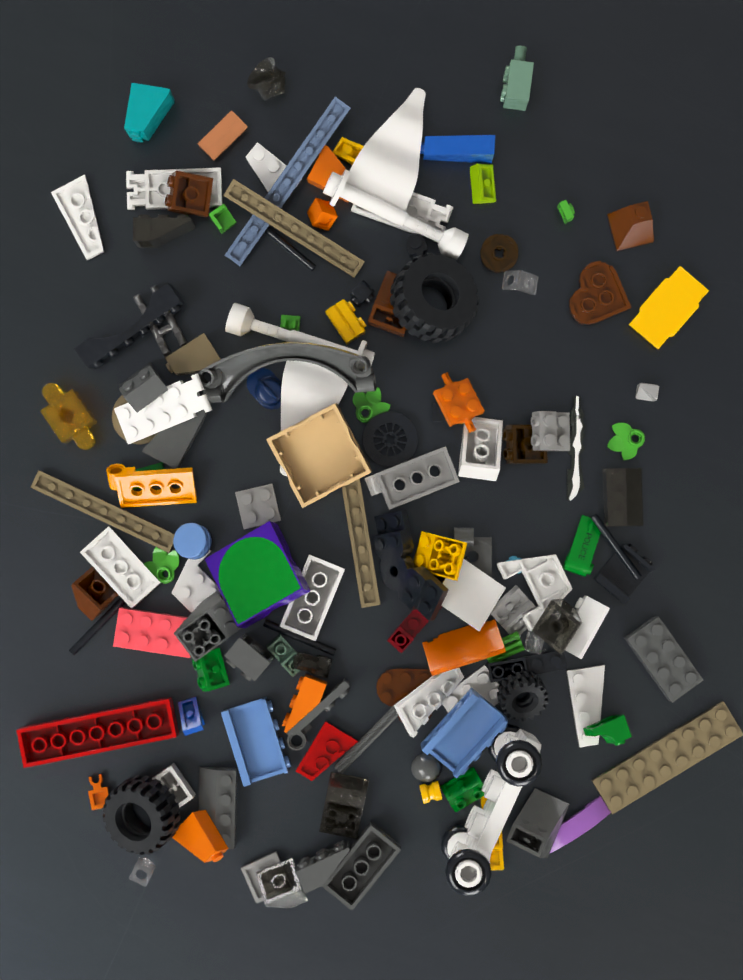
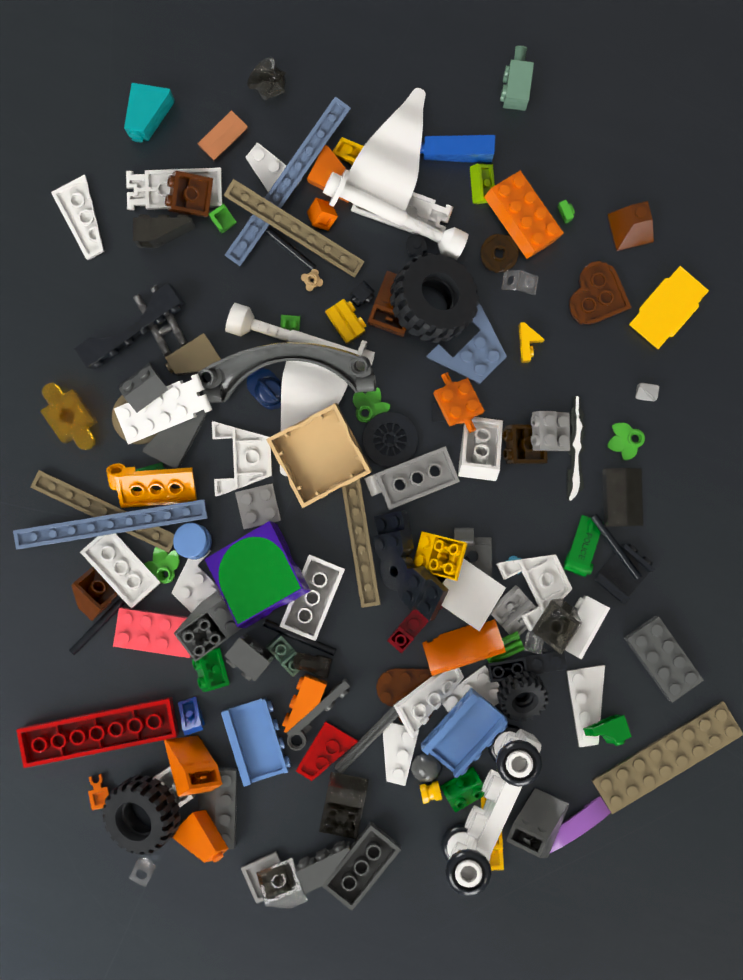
none -> sand blue plate [13,499,208,550]
none -> orange slope [164,735,222,797]
none -> white wing [212,422,272,497]
none -> tan plate [301,269,323,291]
none -> white wing [383,722,419,786]
none -> sand blue wing [426,304,507,384]
none -> orange brick [484,170,564,259]
none -> yellow slope [519,322,544,363]

